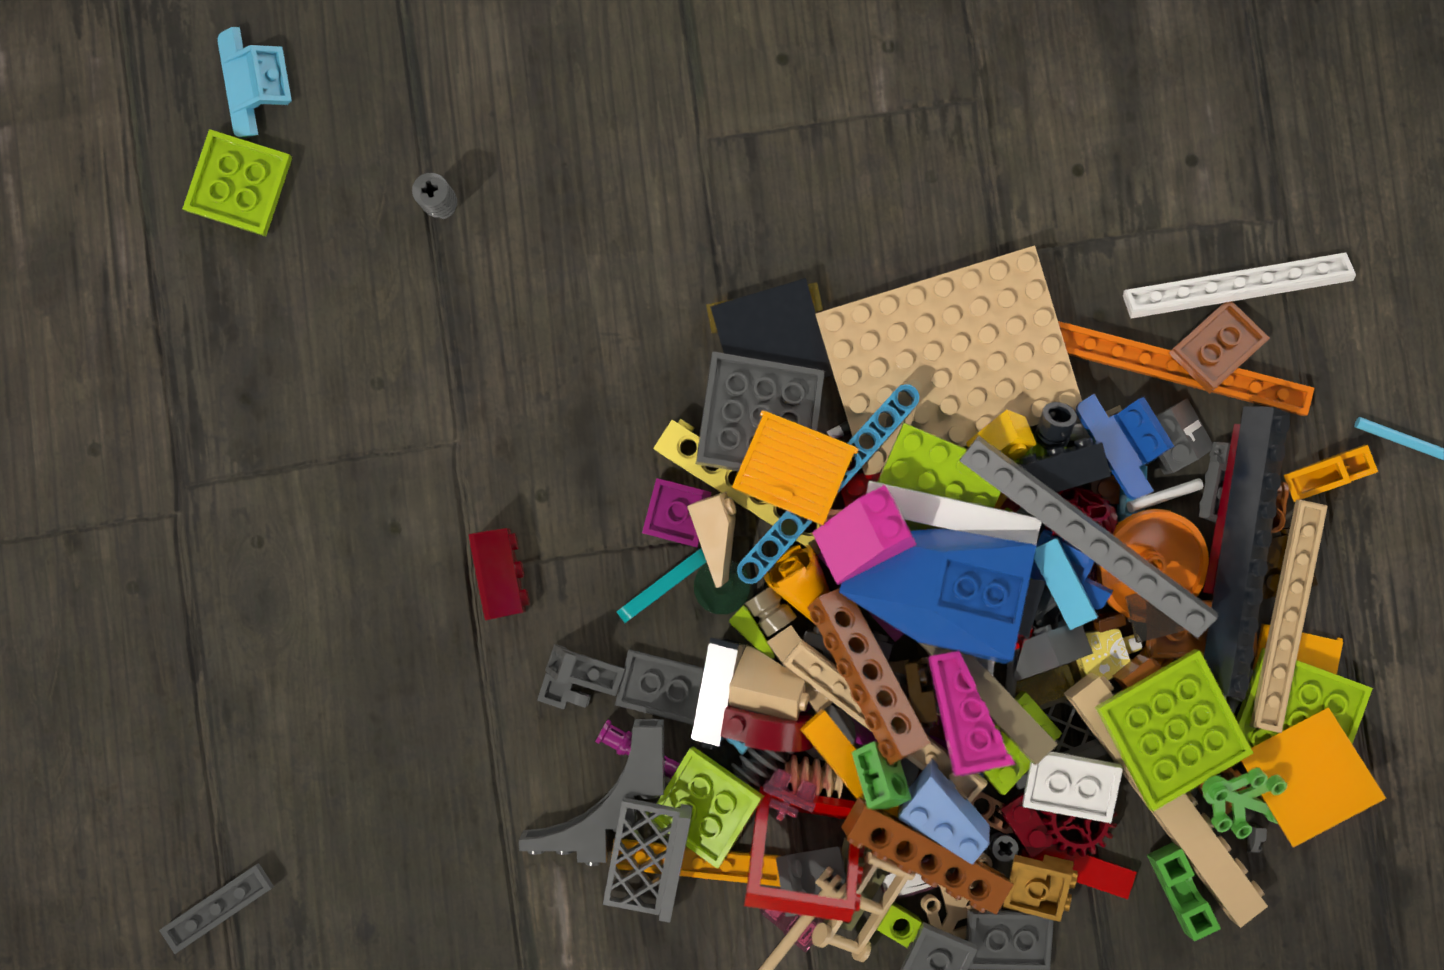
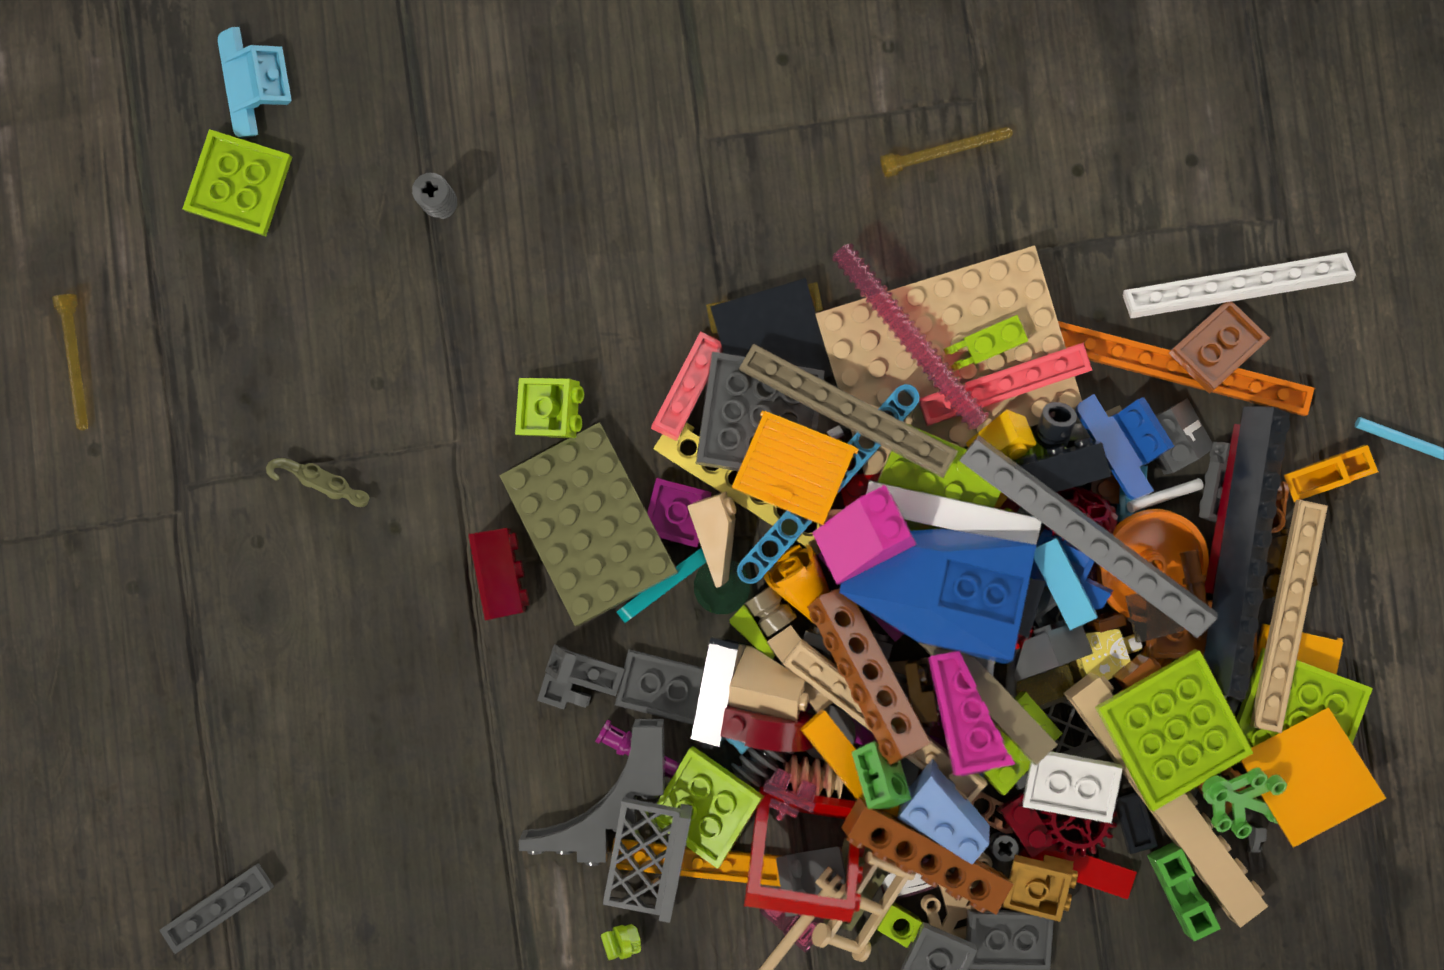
none -> clear yellow piece [52,294,88,430]
none -> olive piece [266,458,370,507]
none -> olive plate [499,422,678,627]
none -> lime plate [515,378,584,438]
none -> lime piece [601,924,641,960]
none -> coral tile [651,331,723,441]
none -> dark tan tile [739,344,958,478]
none -> clear pink piece [832,243,990,431]
none -> clear yellow piece [880,127,1013,178]
none -> coral tile [918,343,1092,426]
none -> lime hinge [943,315,1029,371]
none -> black tile [1115,791,1158,854]
none -> reddish brown pin [1179,550,1209,606]

